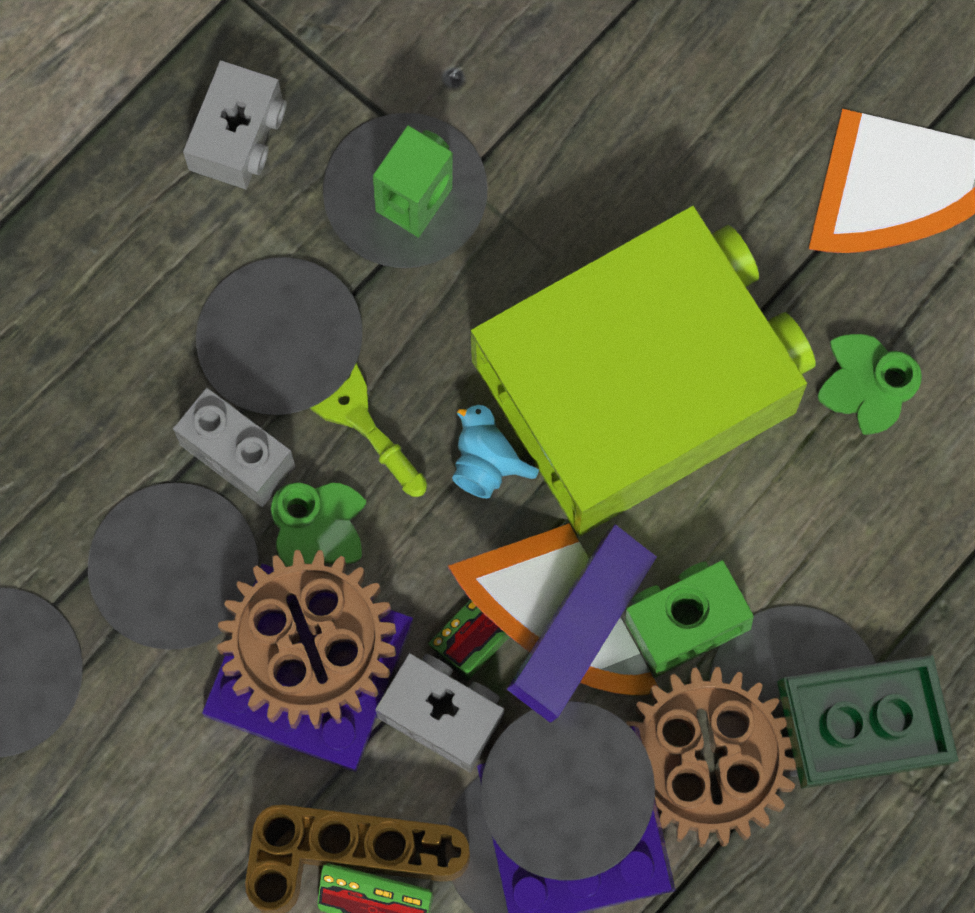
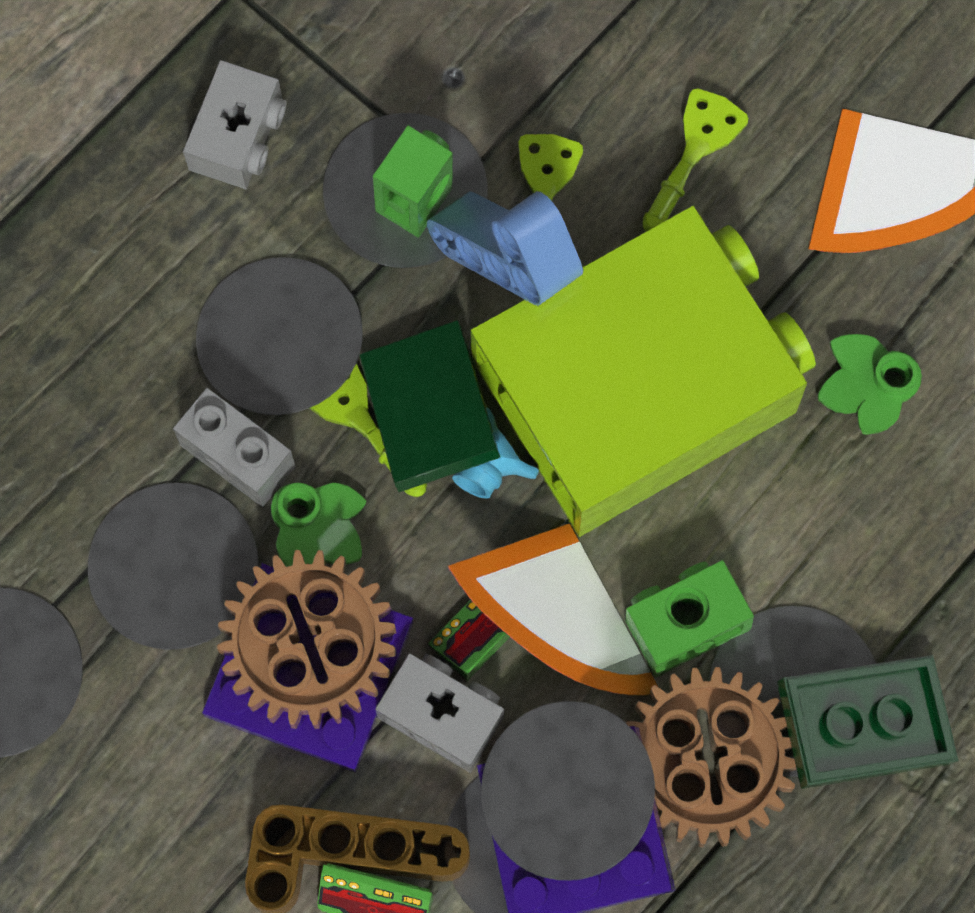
dark purple tile [507,524,657,723] -> none
none -> dark green tile [359,320,501,493]
none -> medium blue beam [427,191,583,306]
none -> lime piece [518,134,583,201]
none -> lime piece [643,88,749,232]

